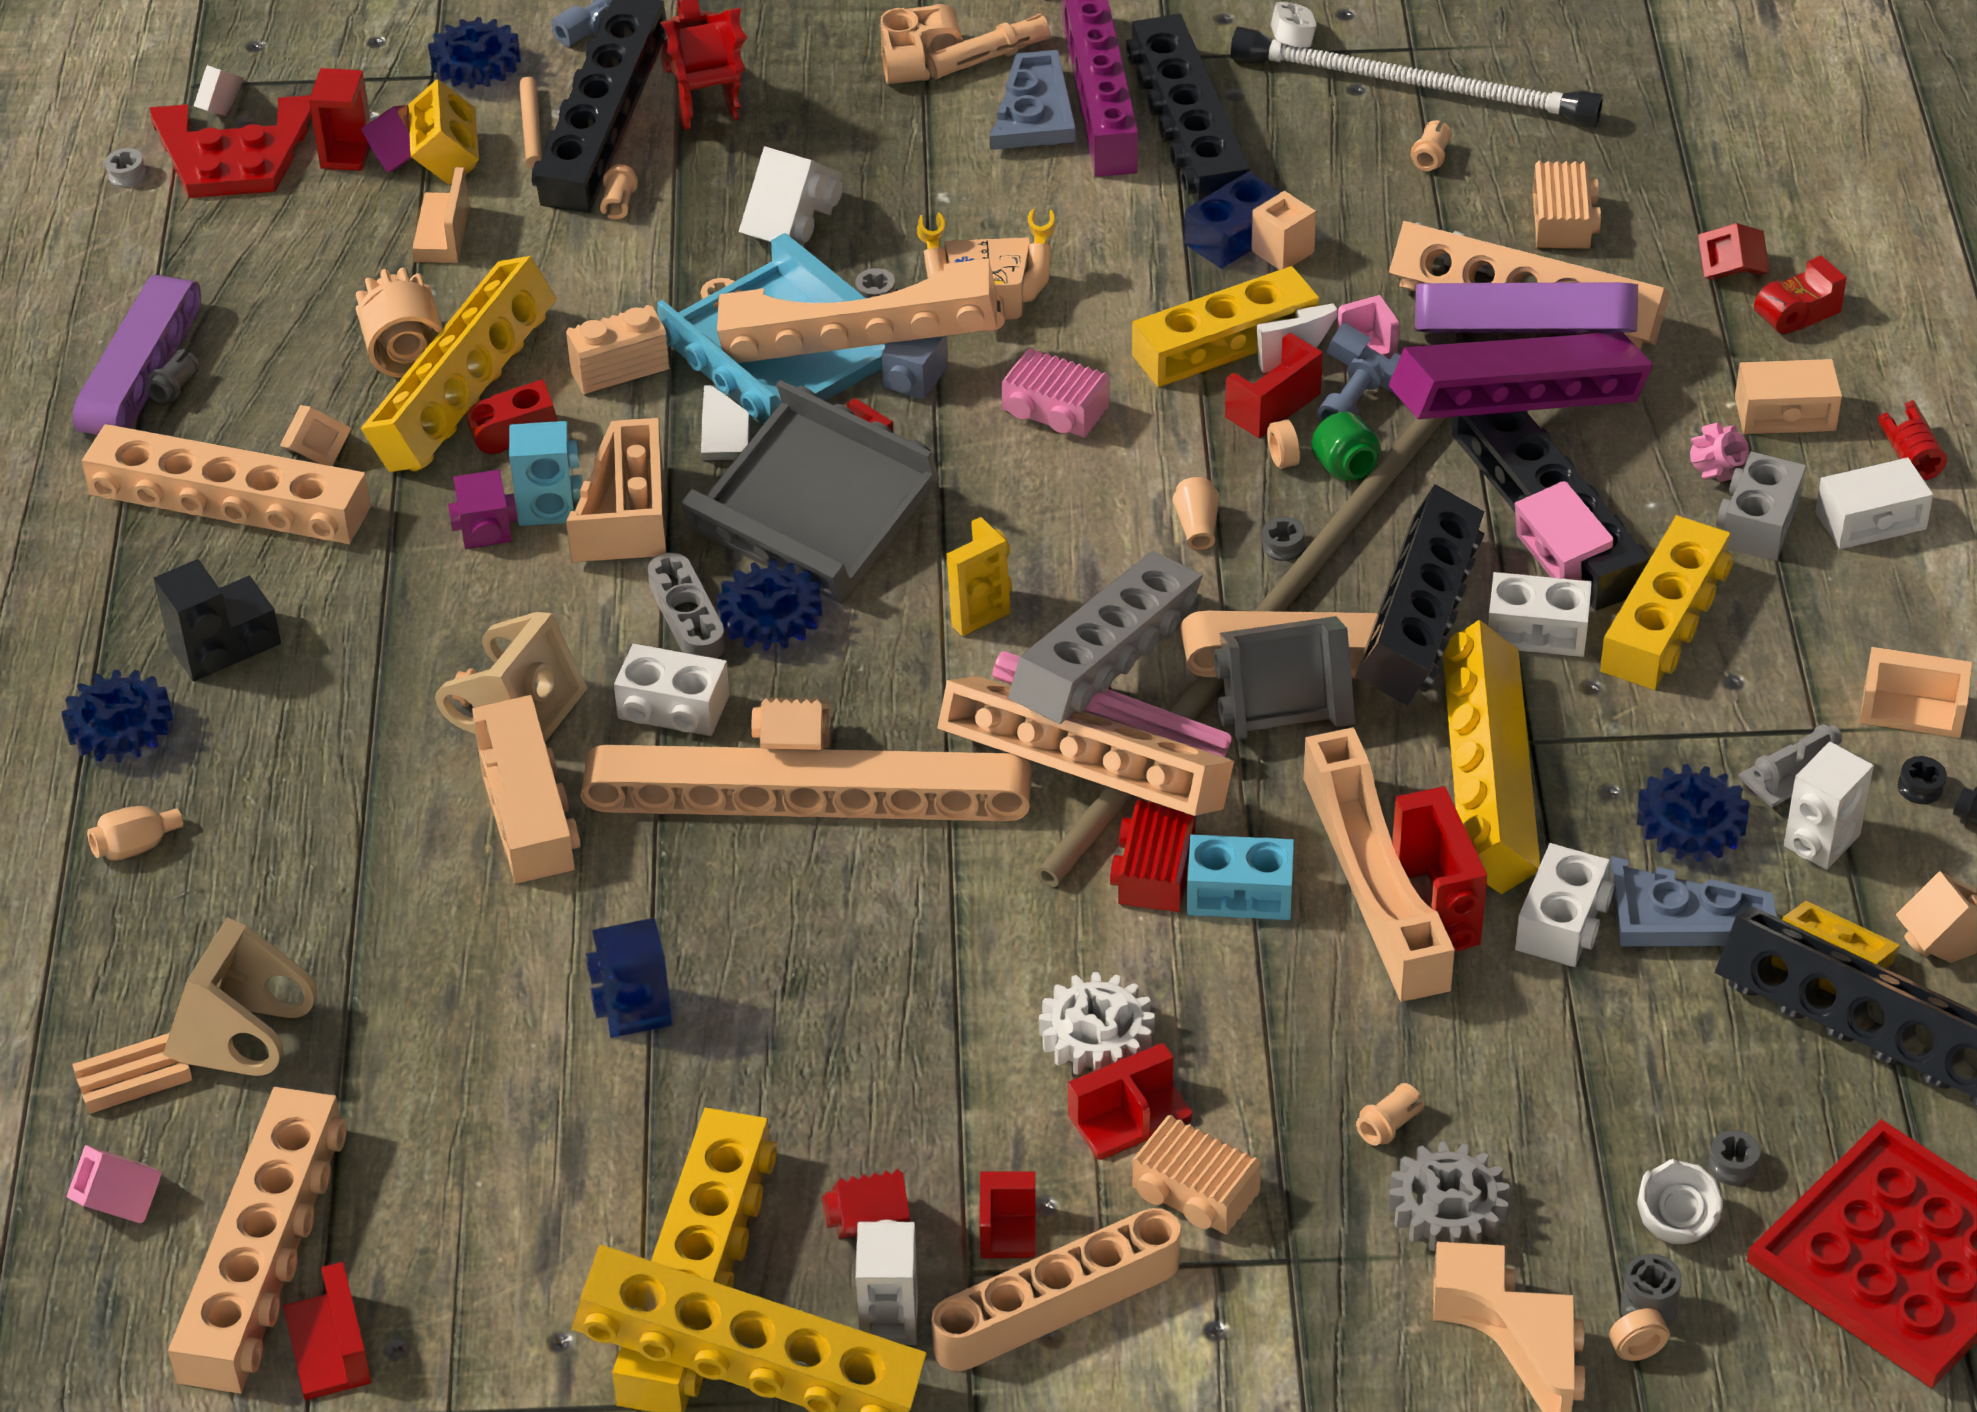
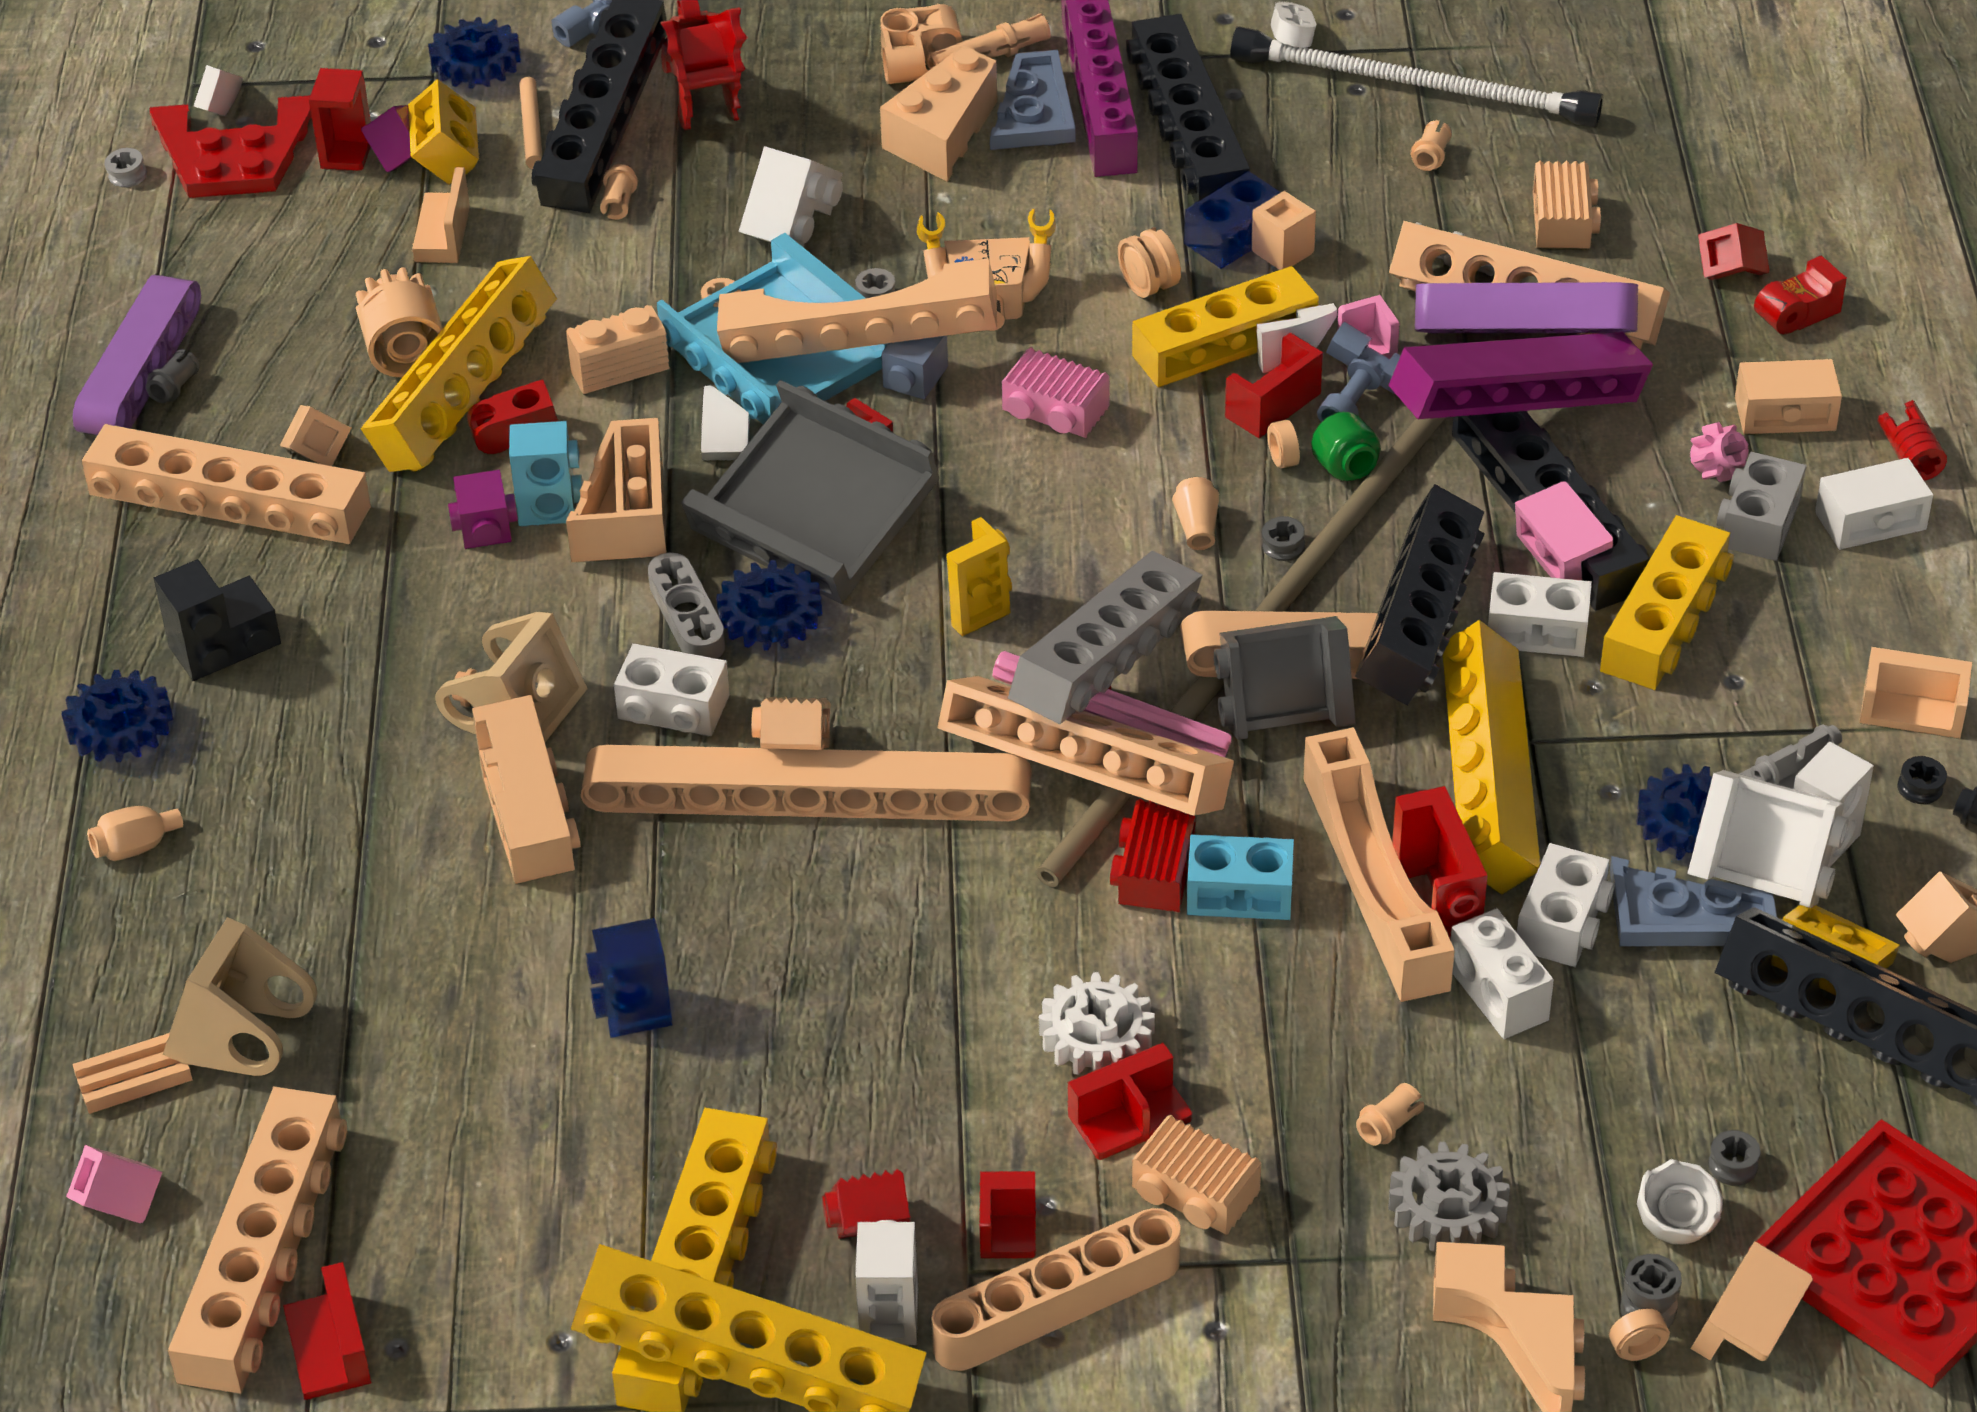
none -> light nougat wedge [880,45,997,182]
none -> light nougat wheel [1118,227,1181,298]
none -> white brick [1451,908,1554,1039]
none -> white panel [1687,770,1849,908]
none -> light nougat panel [1691,1241,1812,1361]

